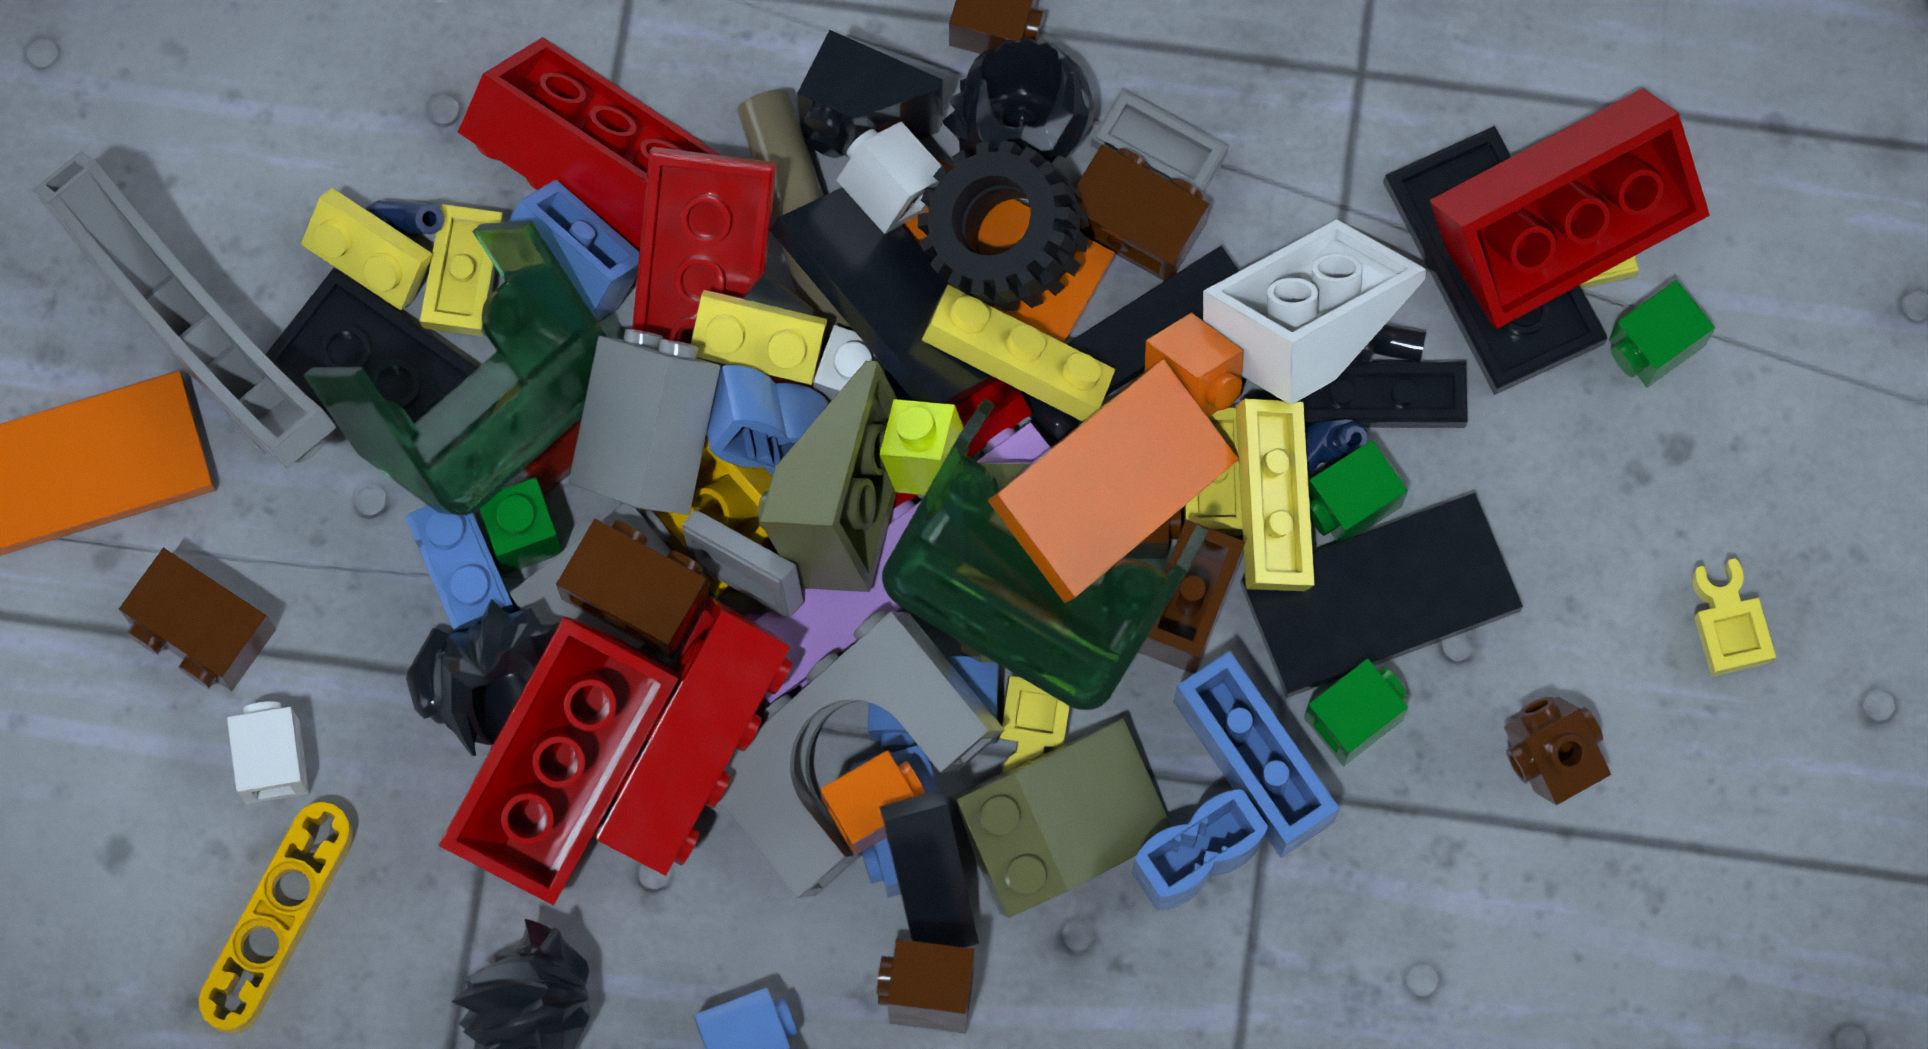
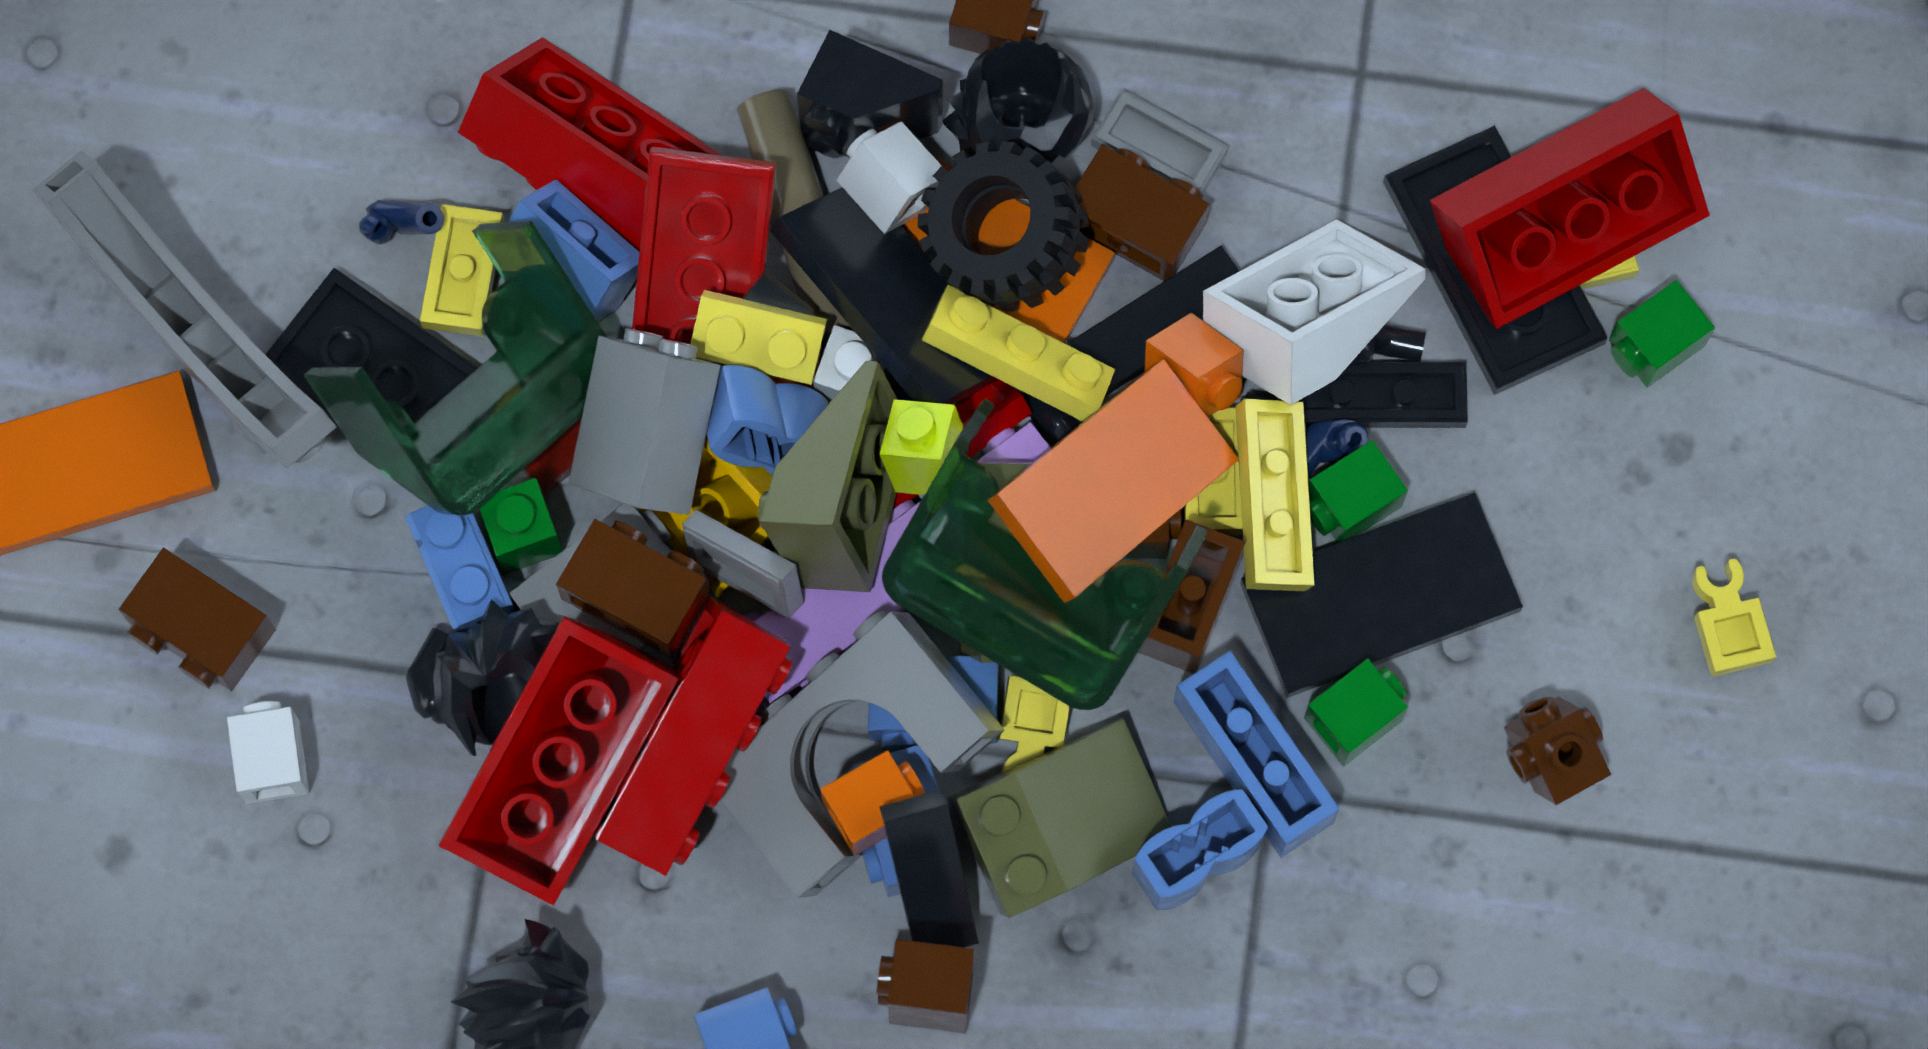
yellow beam [198,802,354,1035] -> none
light yellow plate [301,188,433,310] -> none

